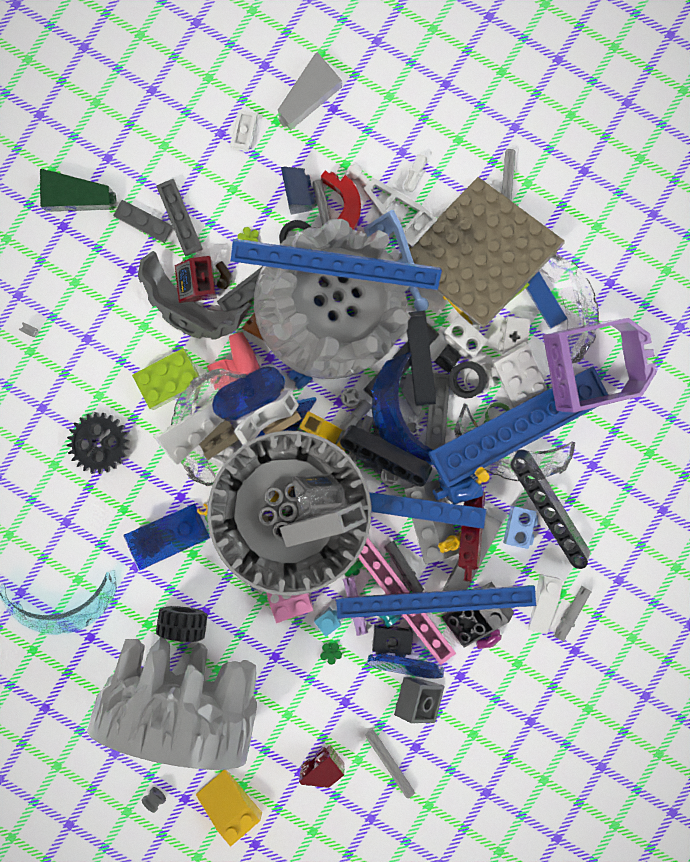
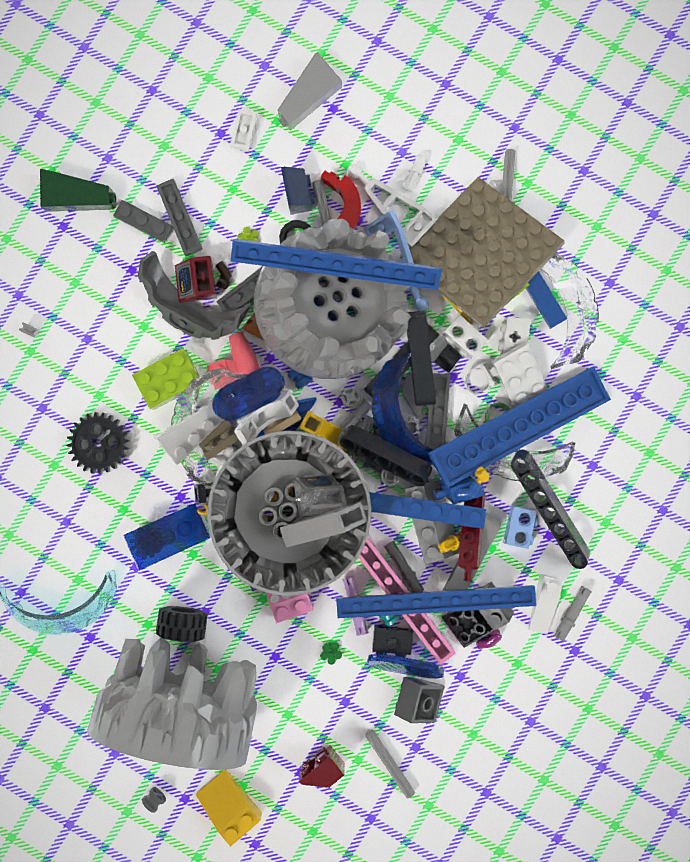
medium azure brick [314,607,342,637] -> none
green plant [344,560,363,577] -> none
black tyre [448,361,488,399] -> none
medium lavender container [543,318,657,413] -> none
none -> black tile [194,484,211,504]

